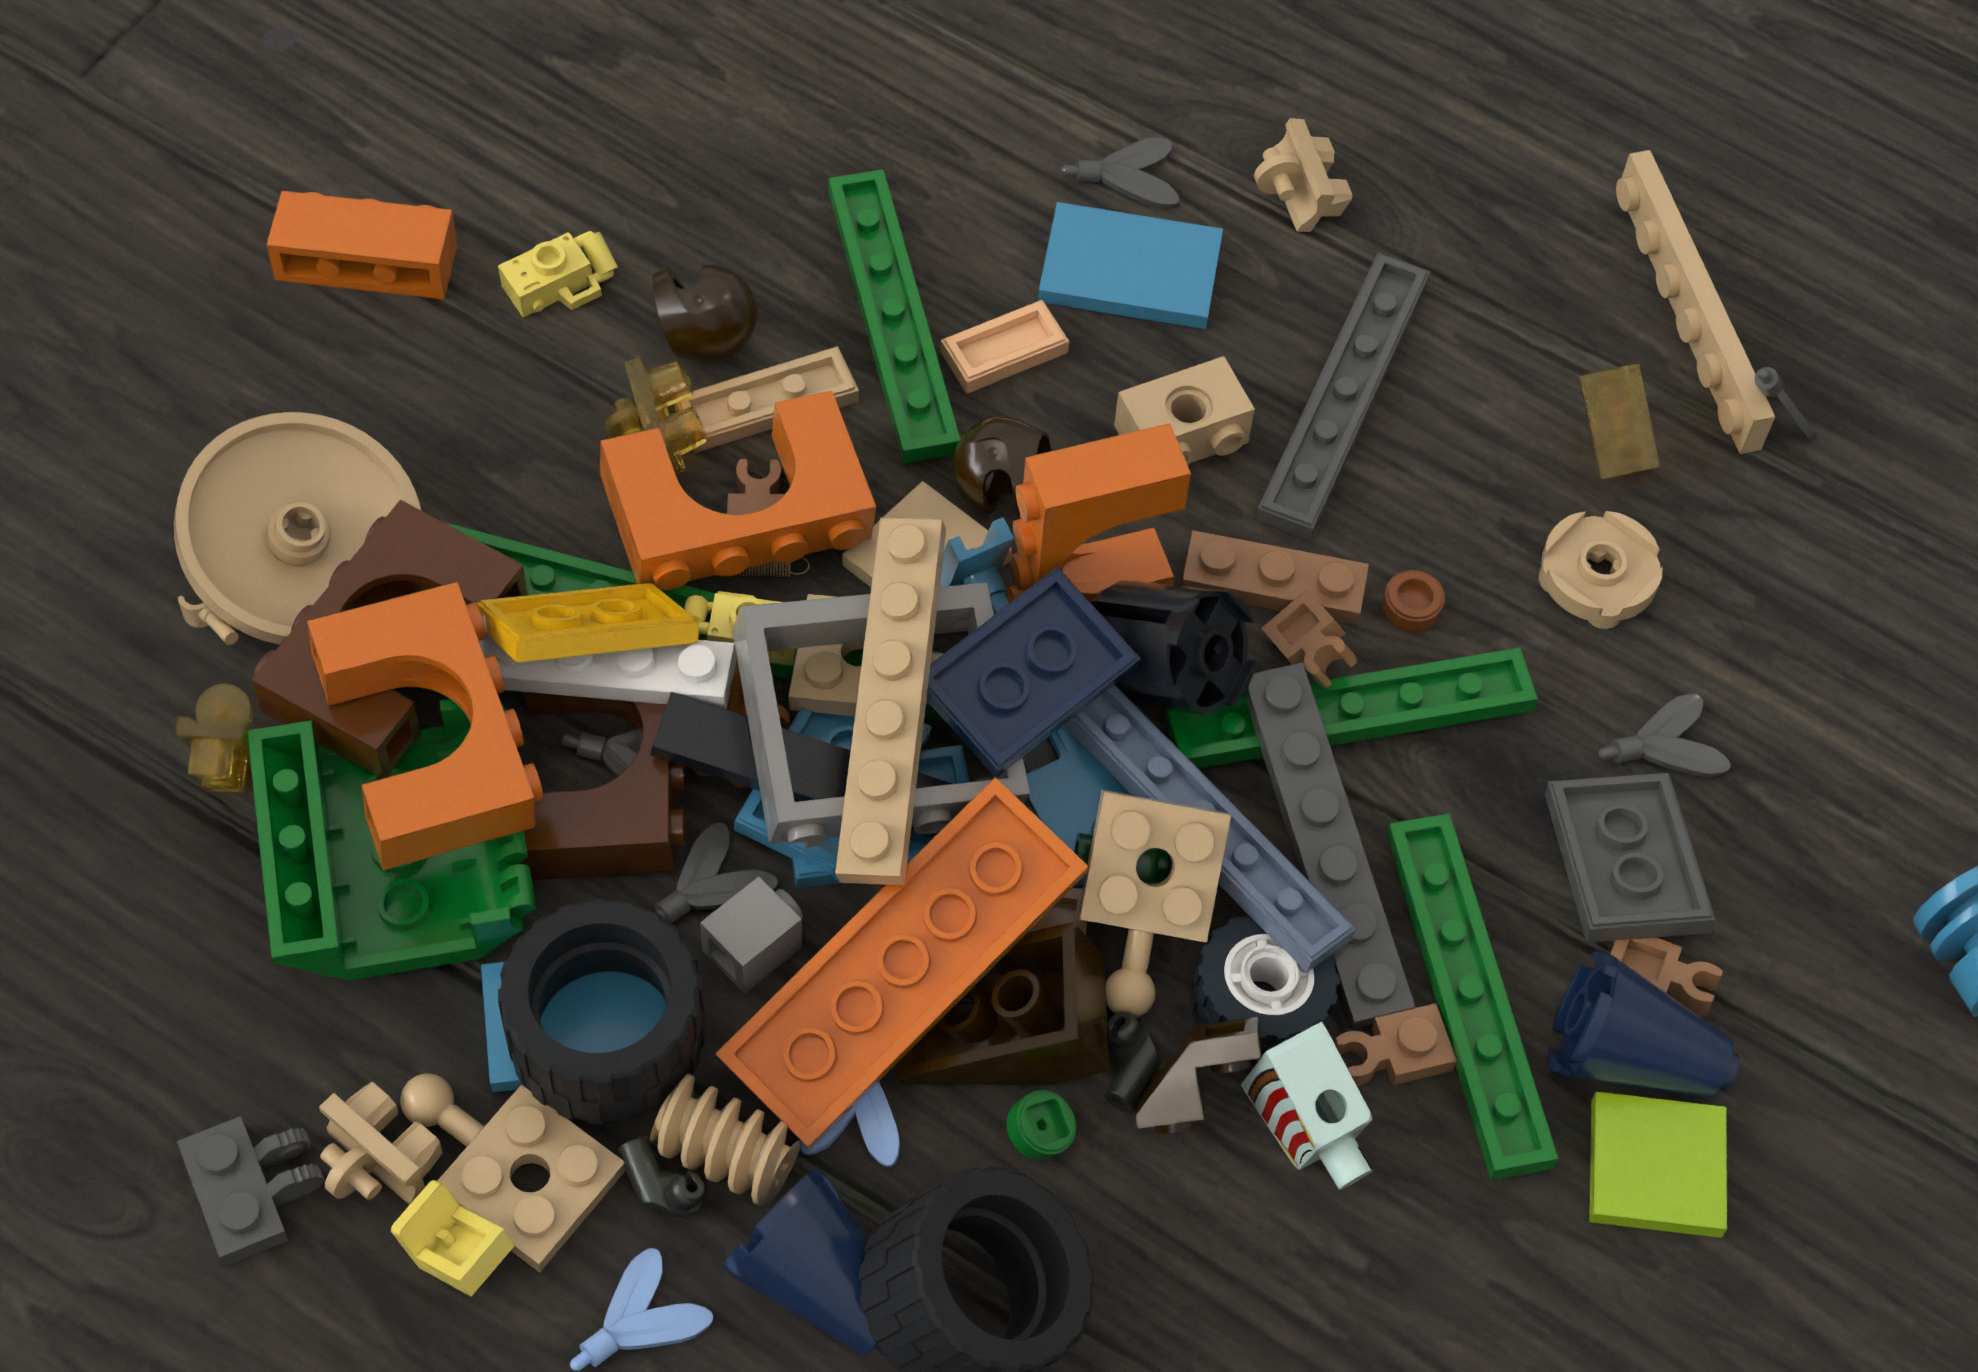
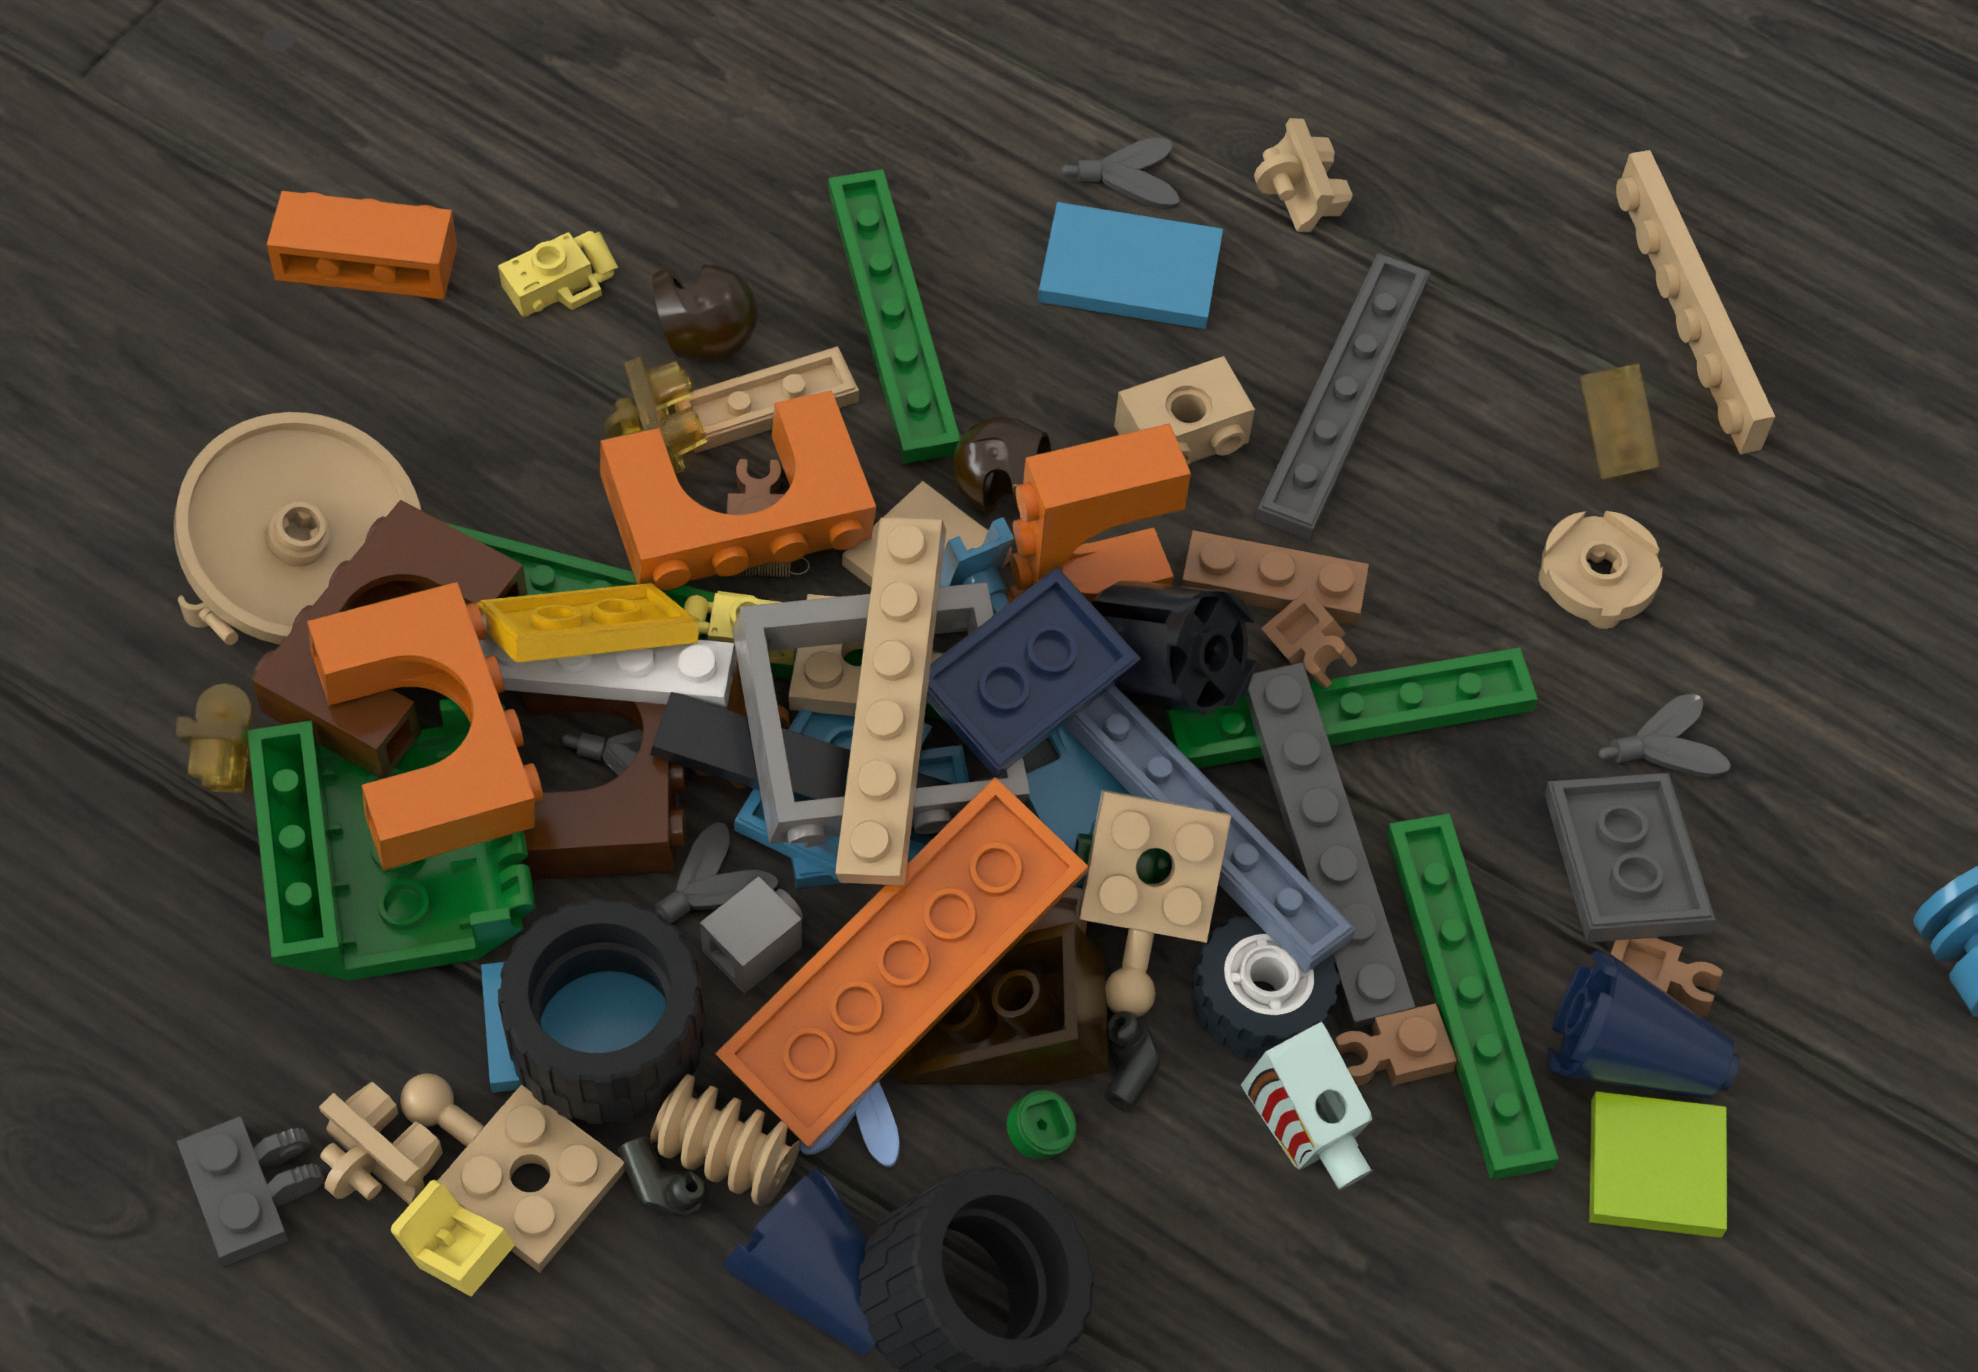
light blue piece [570,1248,713,1371] -> none
light nougat tile [940,300,1069,394] -> none
slope [1136,1017,1262,1134] -> none
dark orange tile [1382,570,1445,632] -> none
dark grey piece [1754,367,1816,440] -> none

